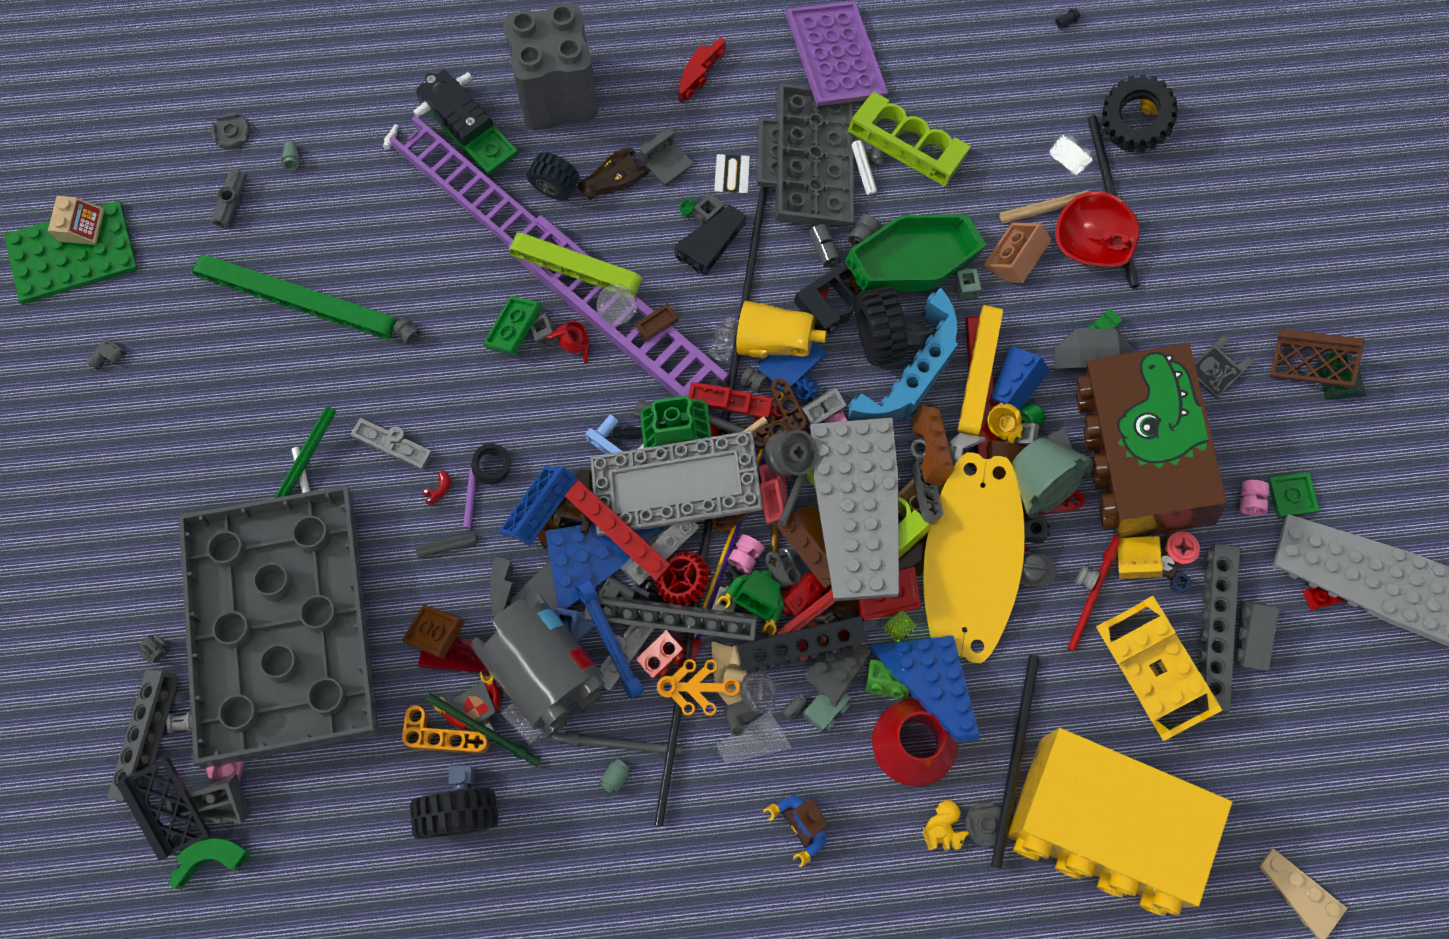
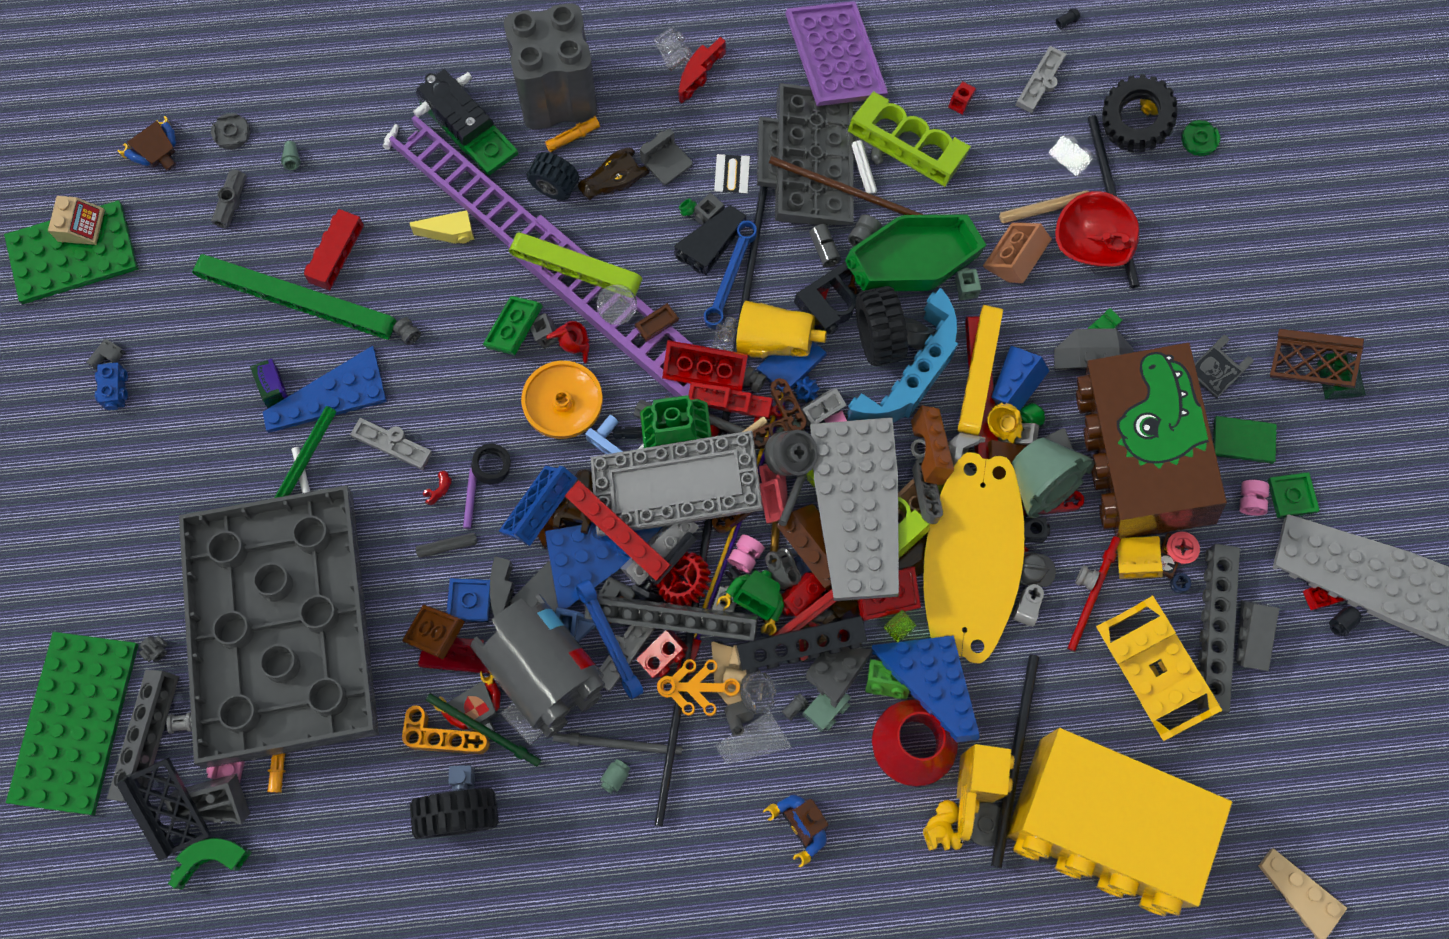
none -> green plate [6,632,139,816]
none -> blue brick [95,362,128,410]
none -> reddish brown torso [117,116,176,171]
none -> piece [250,358,288,408]
none -> blue wing [262,346,387,433]
none -> light orange axle [267,753,286,793]
none -> red brick [304,209,364,291]
none -> light yellow slope [410,210,474,244]
none -> blue tile [446,578,491,622]
none -> light orange dish [521,361,603,439]
none -> light orange pin [545,116,600,153]
none -> black axle [648,531,697,585]
none -> clear bracket [654,27,693,71]
none -> red slope [662,340,748,391]
none -> blue piece [704,220,757,329]
none -> reddish brown piece [769,156,924,215]
none -> red leg [948,81,976,115]
none -> yellow brick [956,744,1014,841]
none -> light grey piece [1012,584,1044,627]
none -> light grey hinge [1016,46,1066,113]
none -> green tile [1181,120,1220,156]
none -> green tile [1213,416,1277,464]
none -> black brick [1329,606,1362,636]

